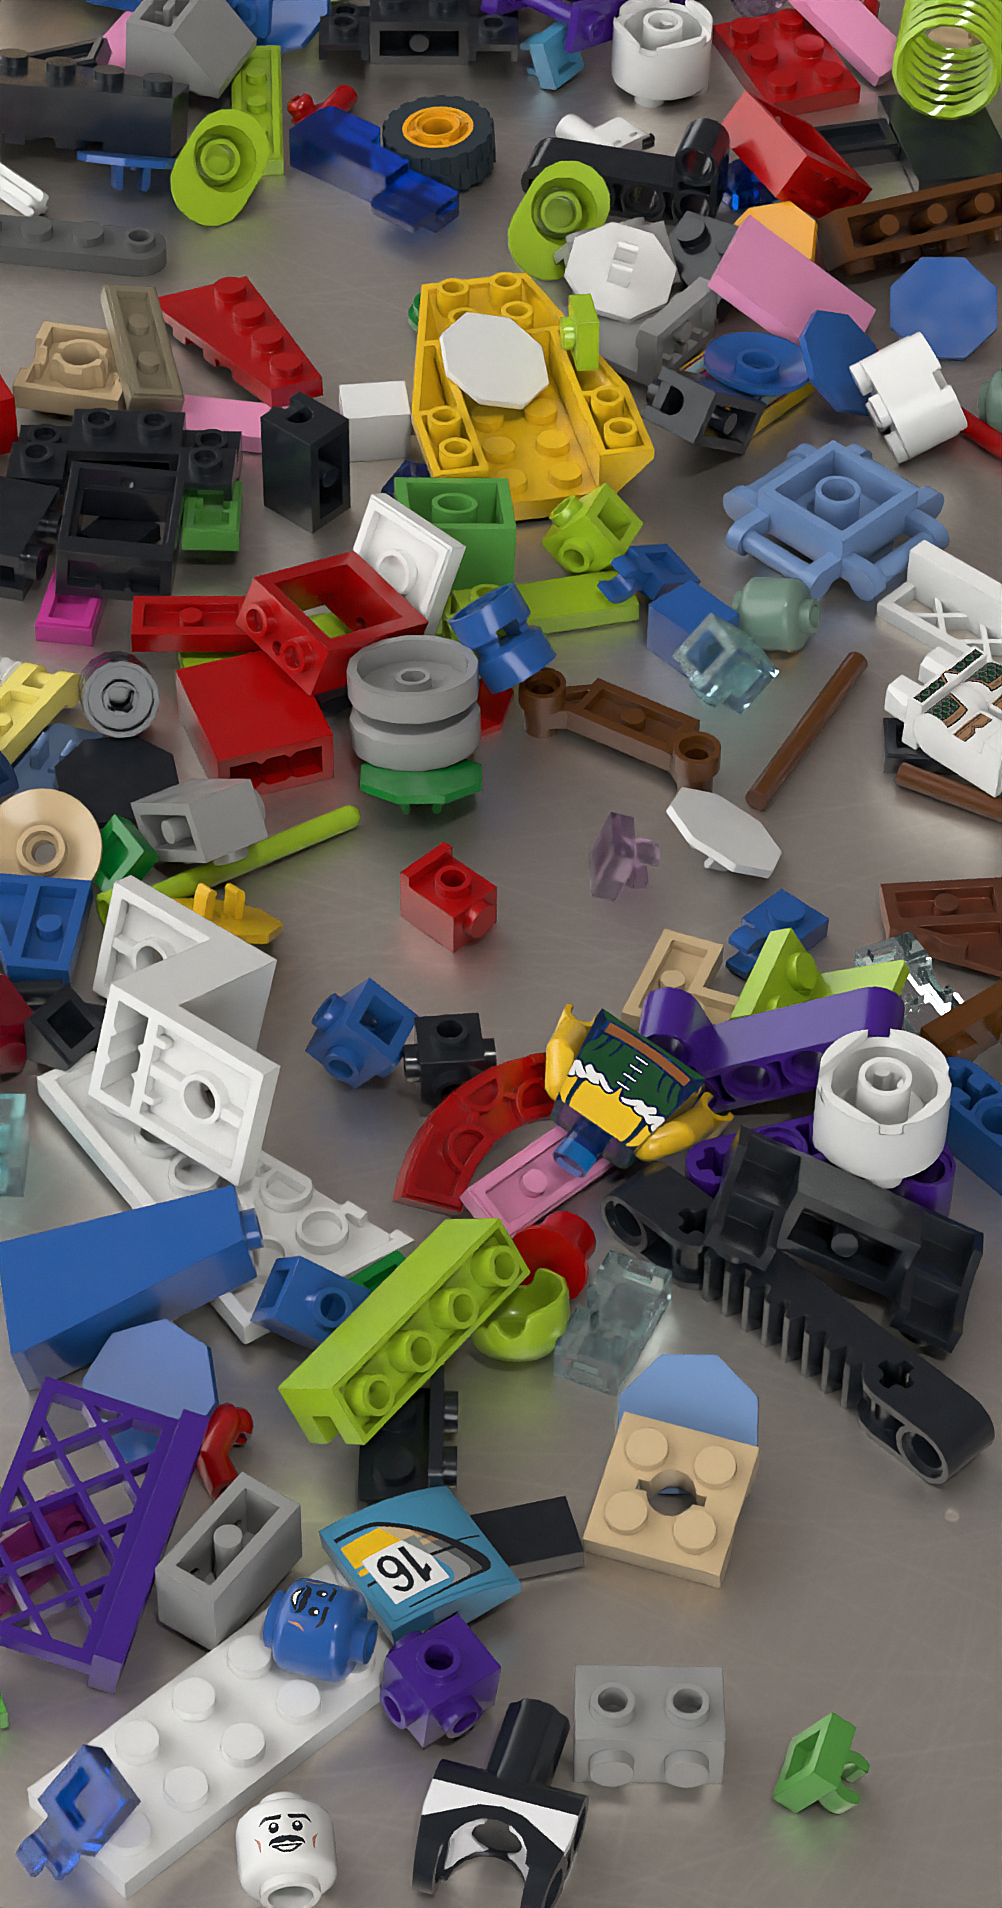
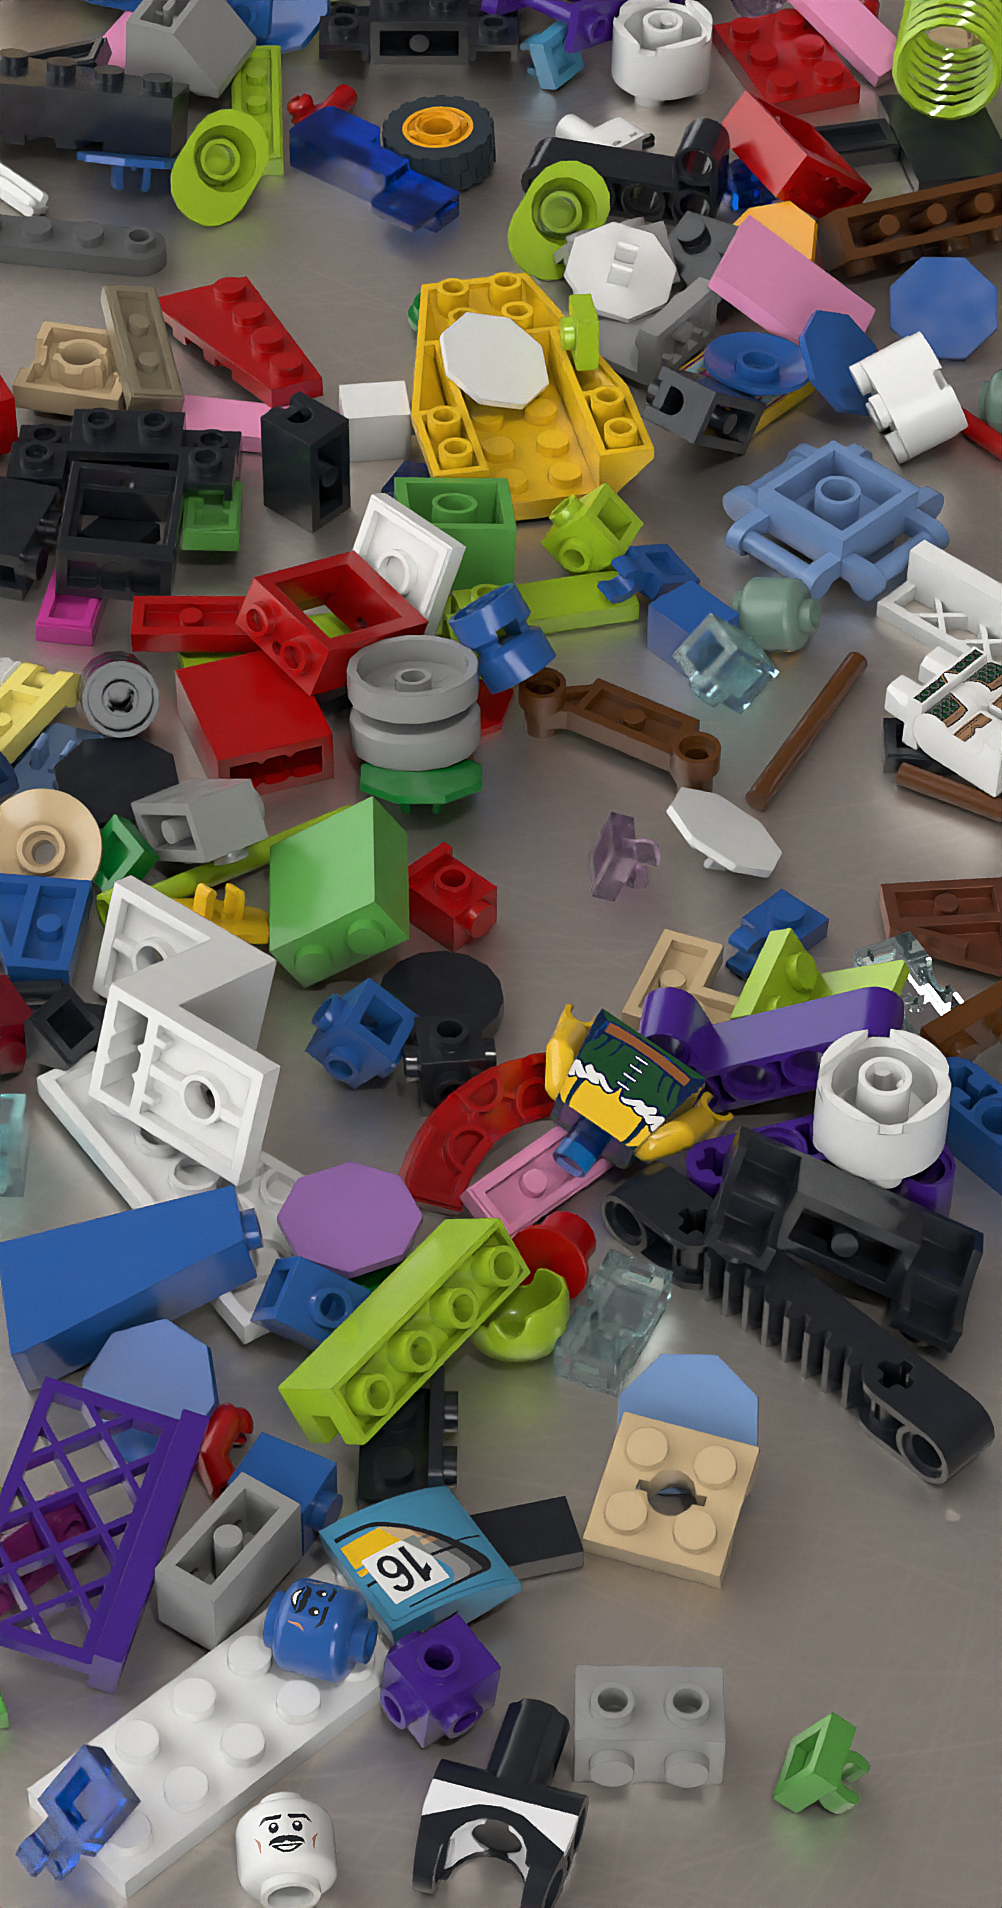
none -> blue brick [227,1432,343,1556]
none -> bright green brick [269,796,410,988]
none -> medium lavender piece [277,1161,423,1279]
none -> black tile [380,950,504,1044]

